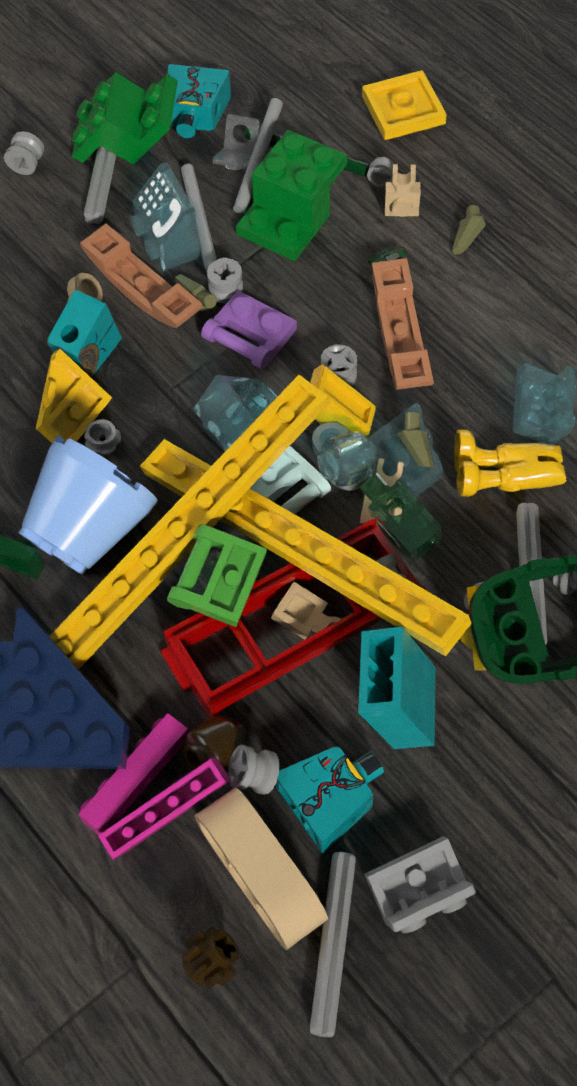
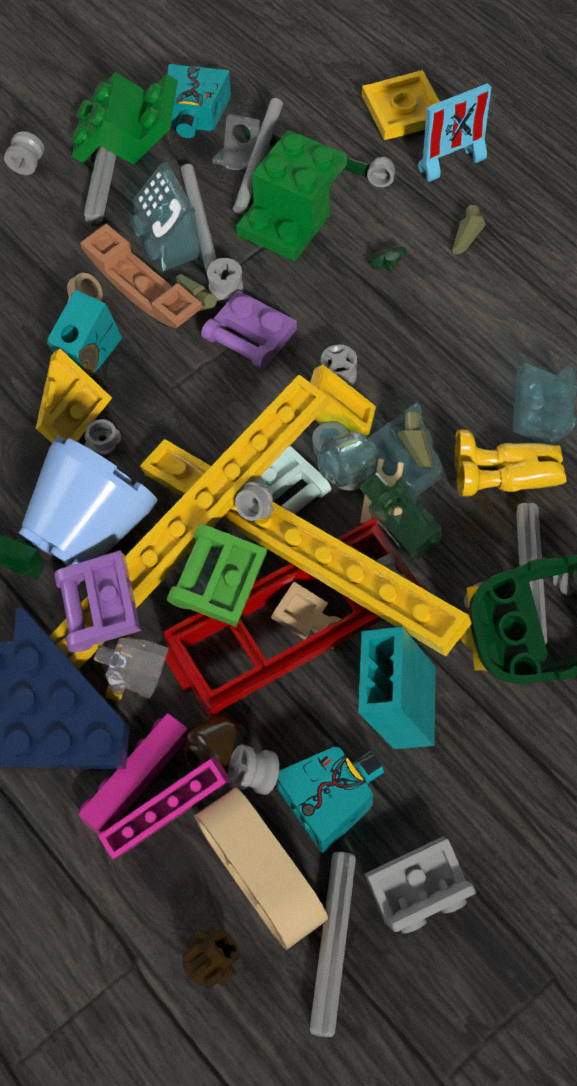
clear light blue slope [193,375,304,452] -> none
nougat slope [372,258,434,390] -> none
tan plate [385,164,421,217] -> none
none -> medium lavender plate [54,550,141,652]
none -> clear piece [94,637,169,702]
none -> light grey plate [235,482,273,521]
none -> medium azure flag [418,83,492,182]

